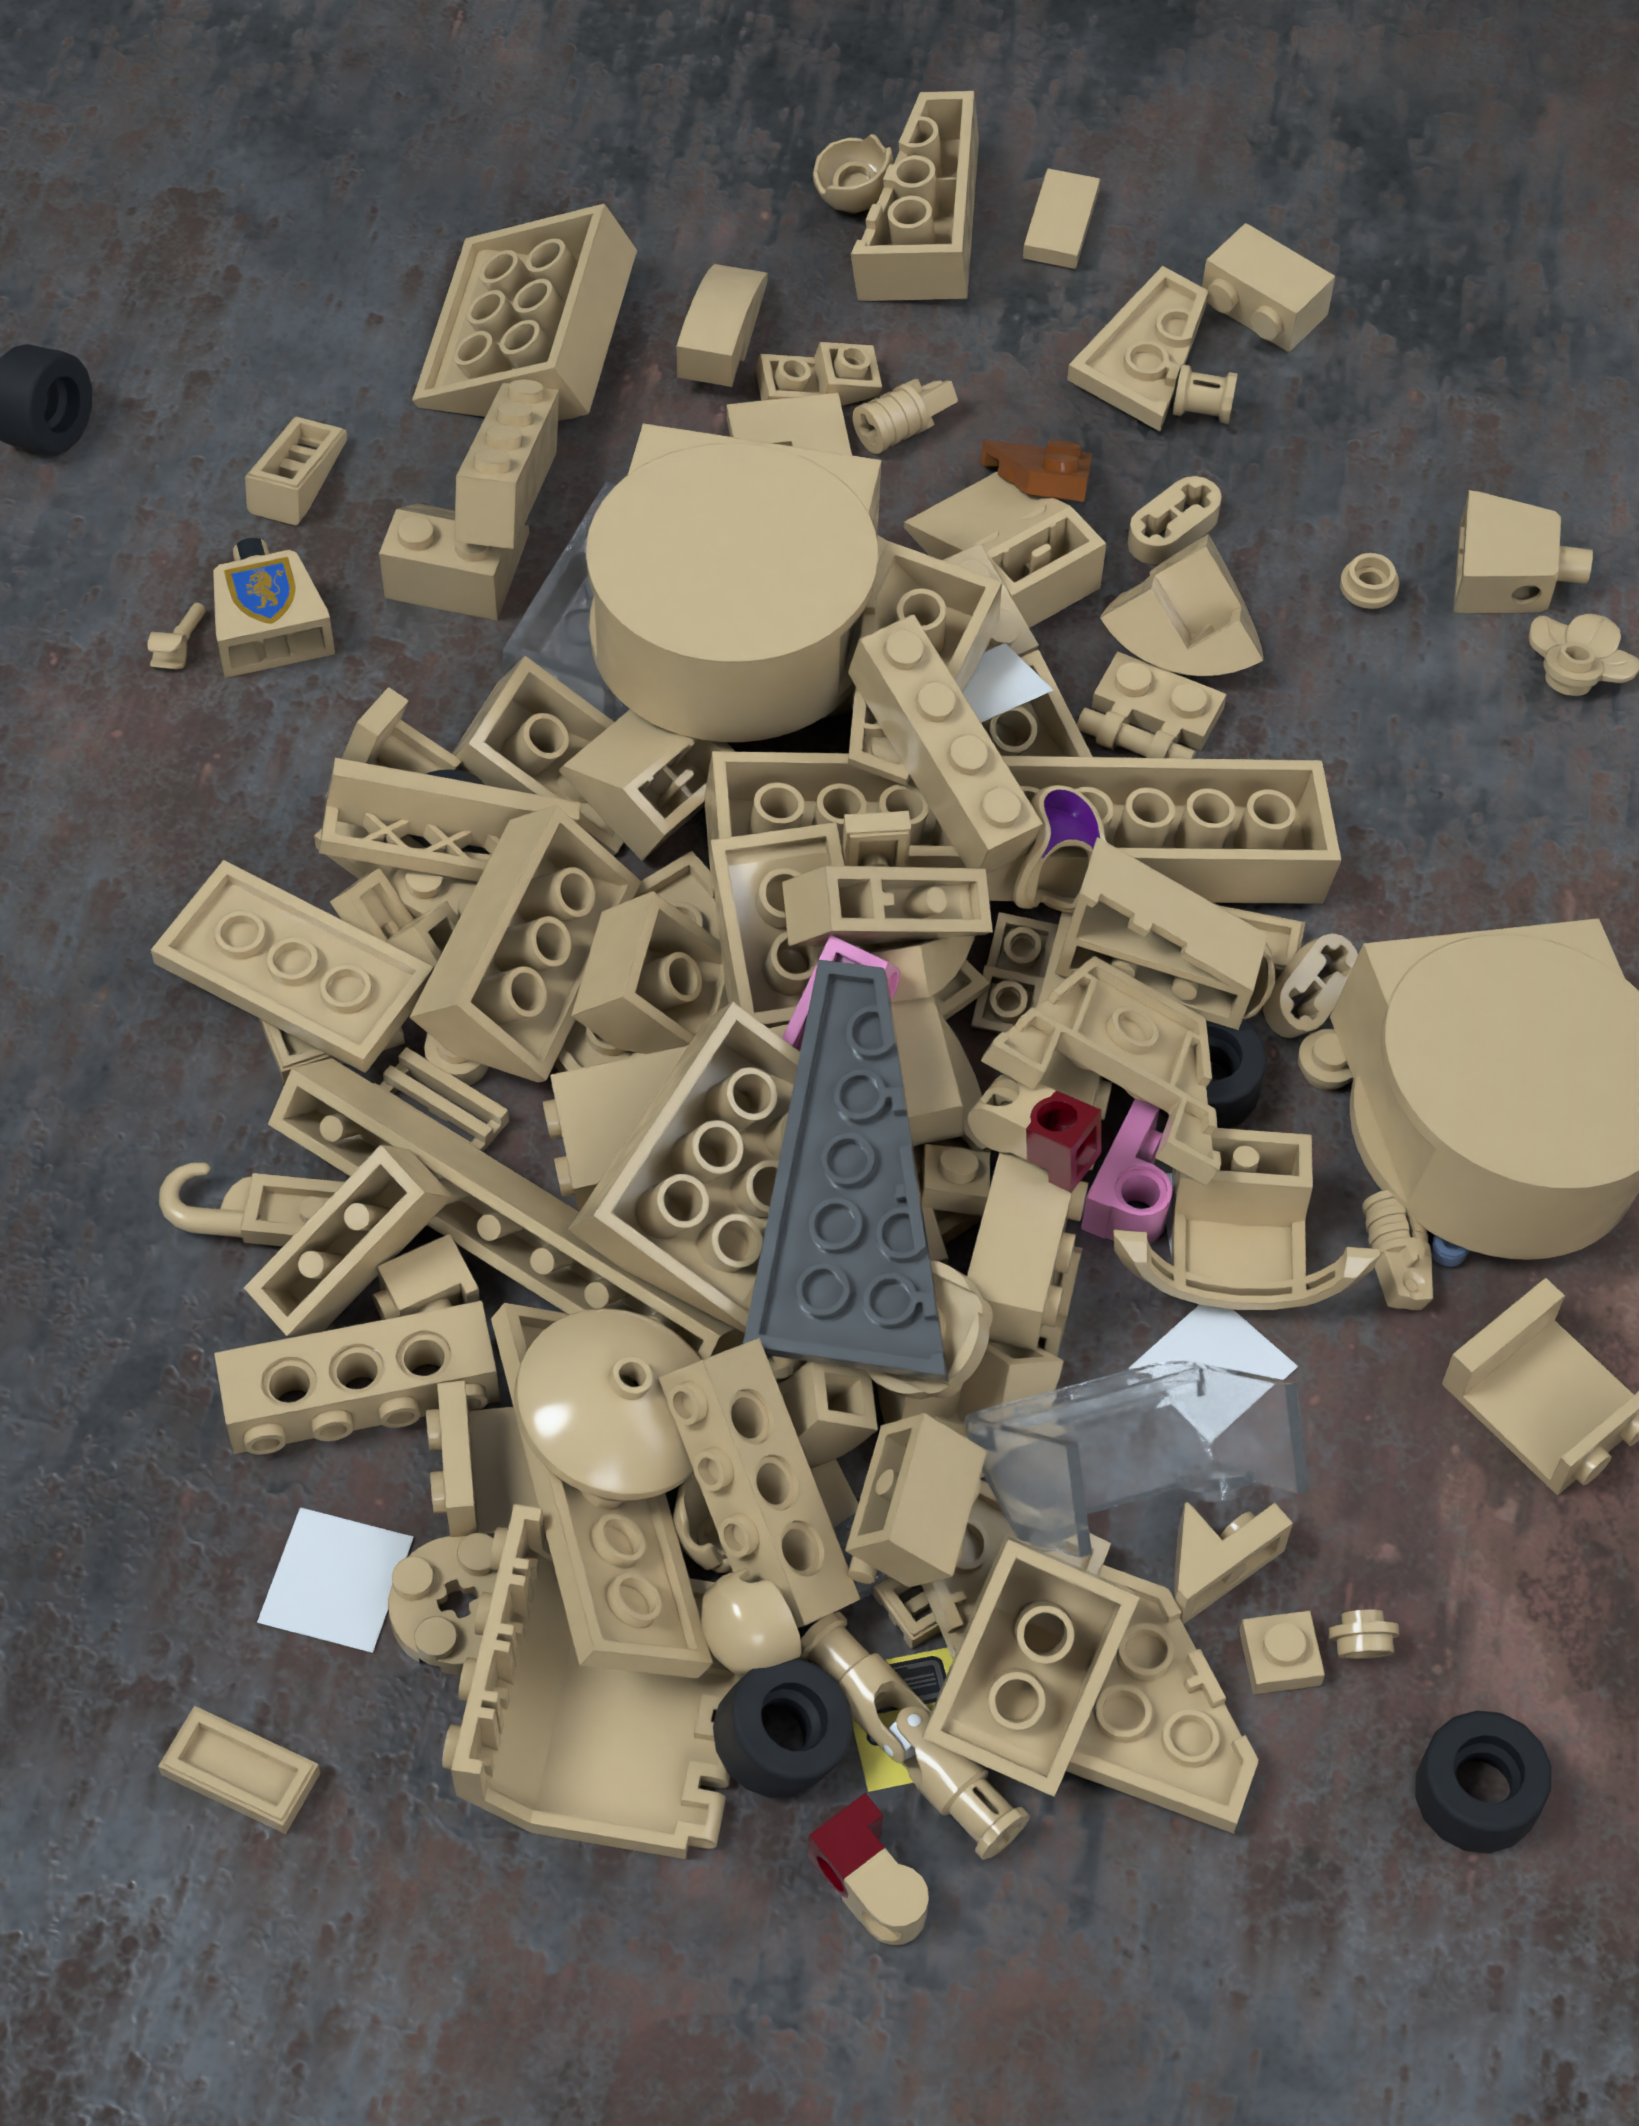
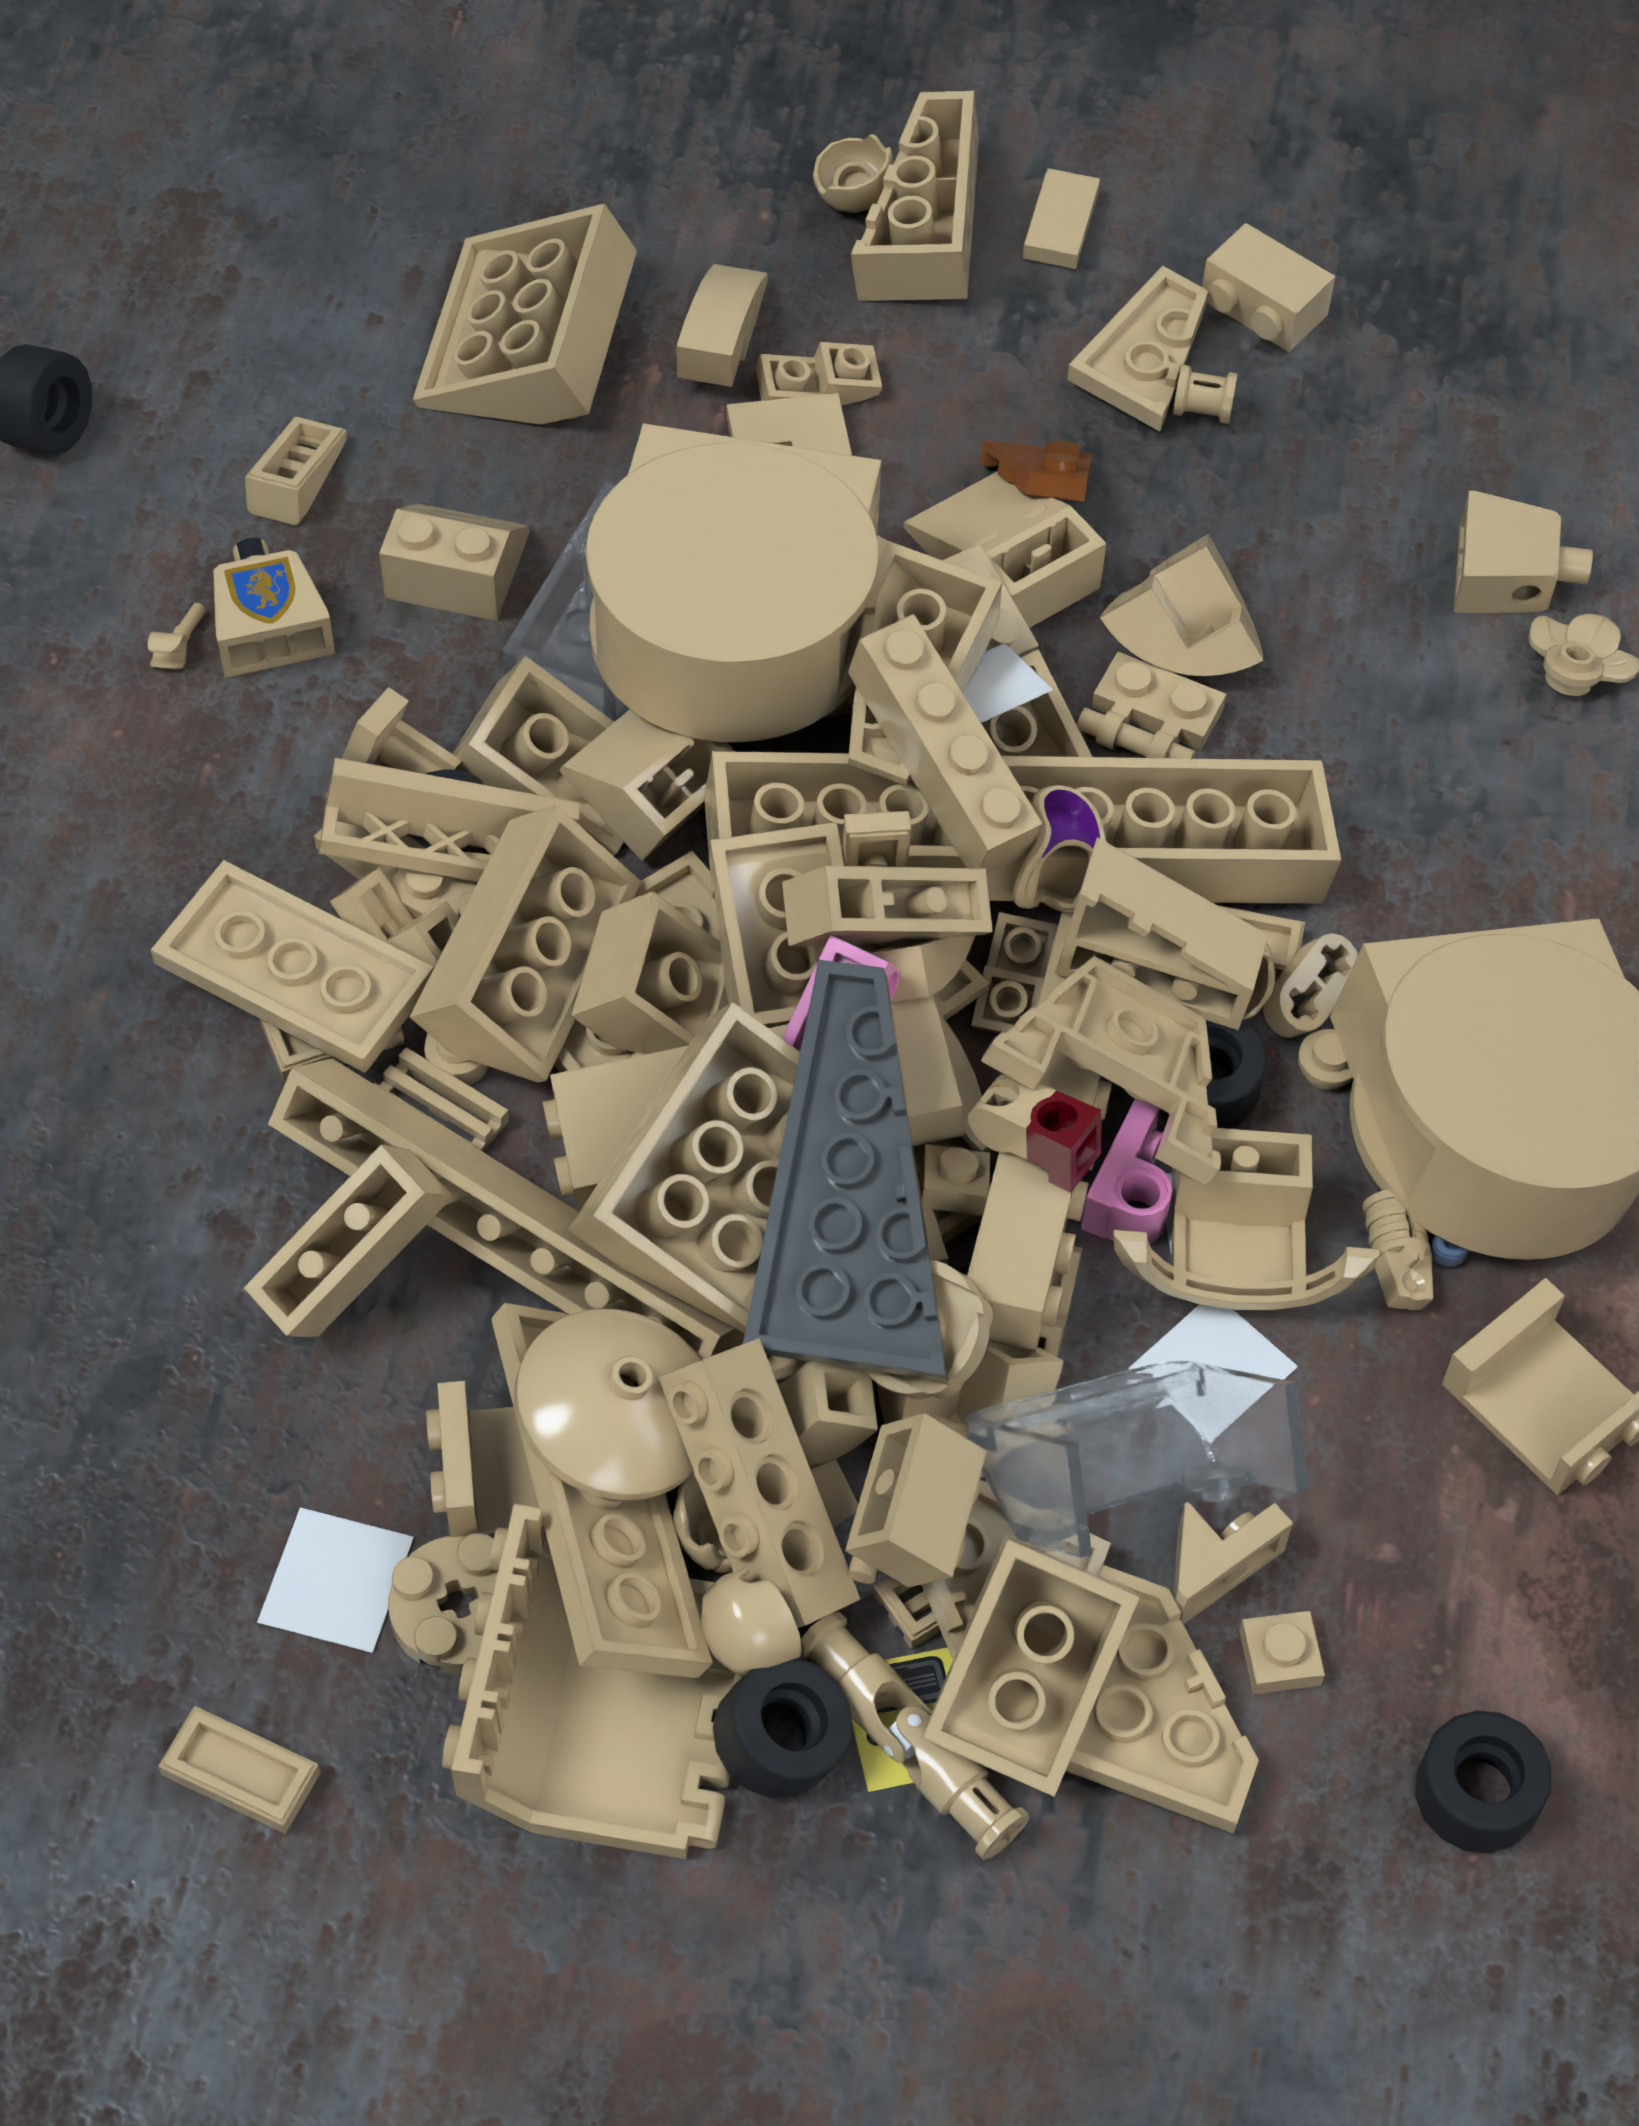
tan plate [159,1162,345,1246] -> none
tan brick [214,1301,500,1455] -> none
tan brick [372,1234,480,1320] -> none
tan brick [455,379,559,549] -> none
leg [807,1793,929,1945] -> none
tan hinge [853,379,958,454] -> none
tan beam [1127,476,1222,565] -> none
tan plate [1329,1610,1400,1659] -> none
tan plate [1340,553,1399,609] -> none

